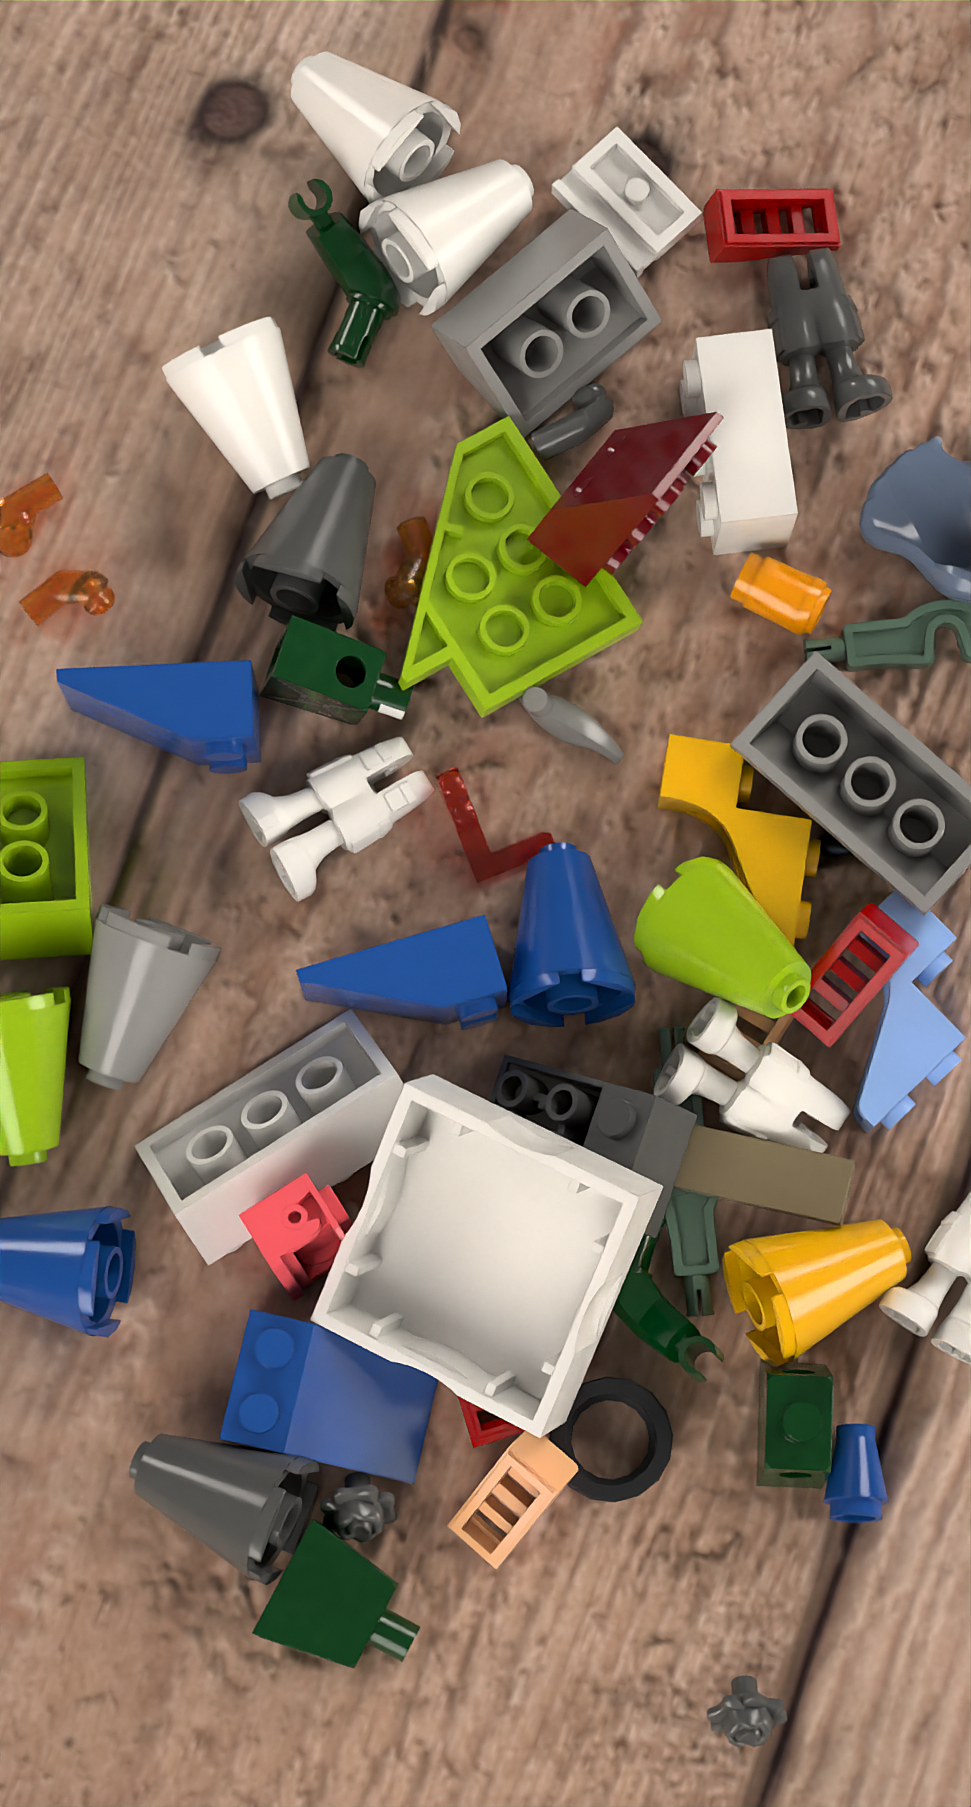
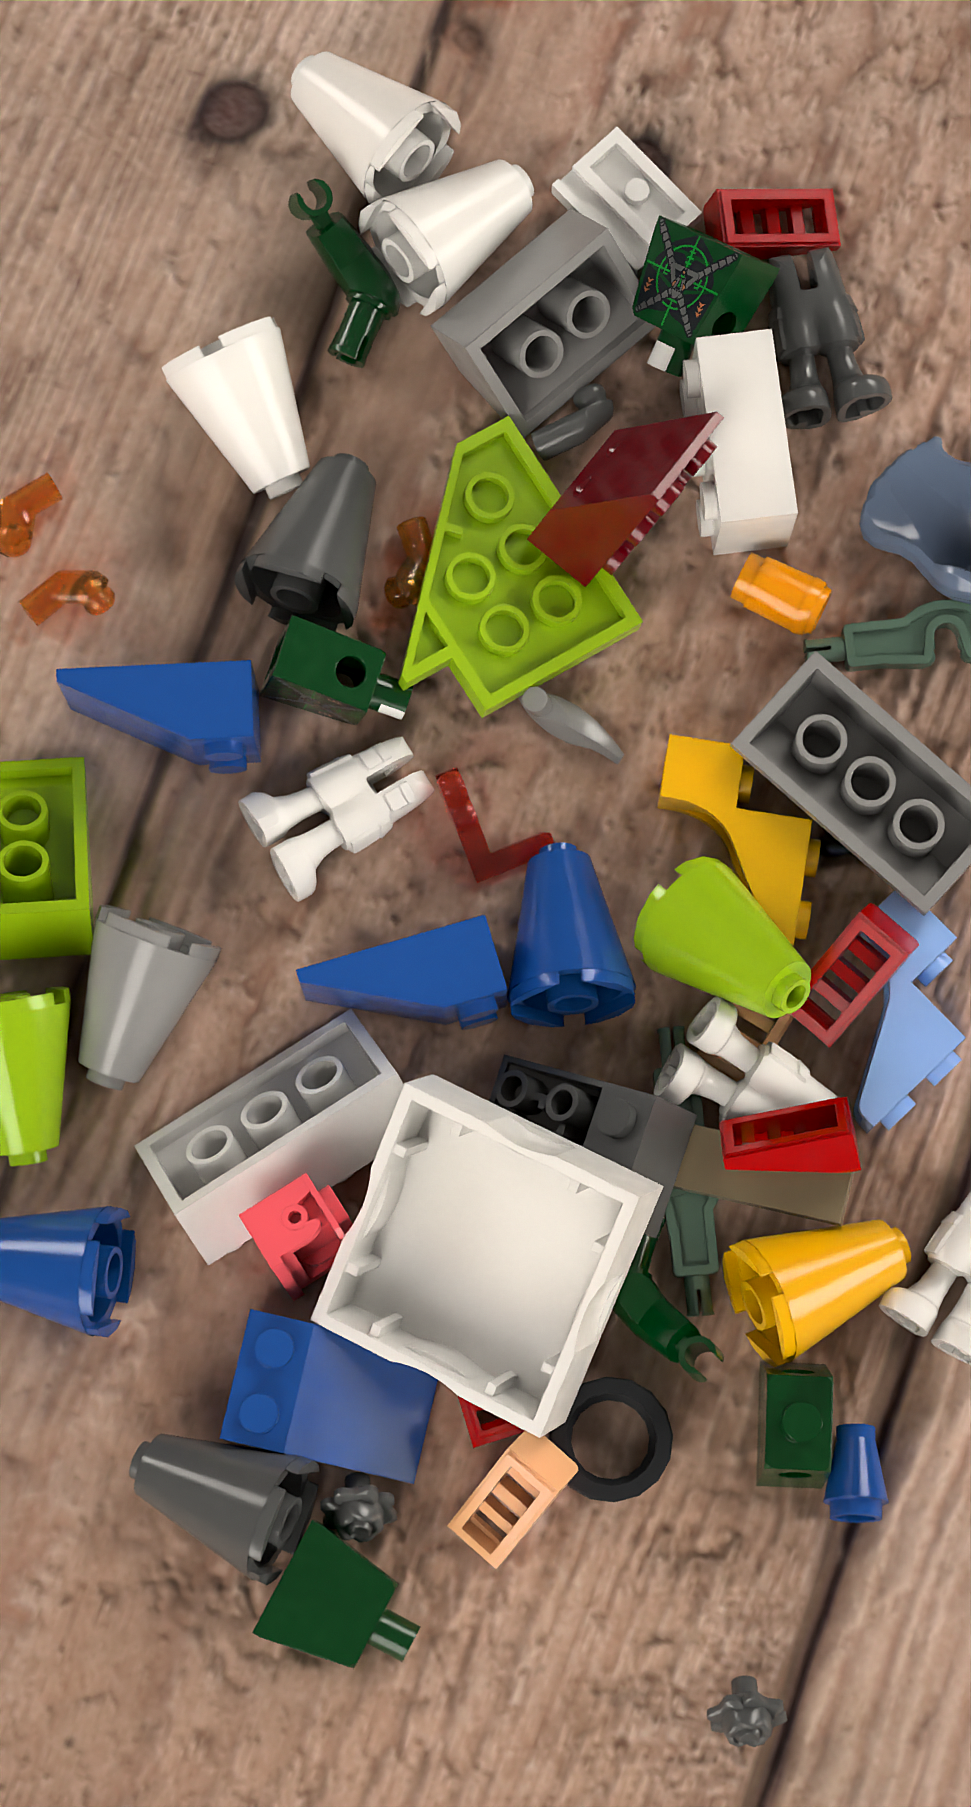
none -> torso [632,215,780,377]
none -> red slope [719,1096,861,1173]

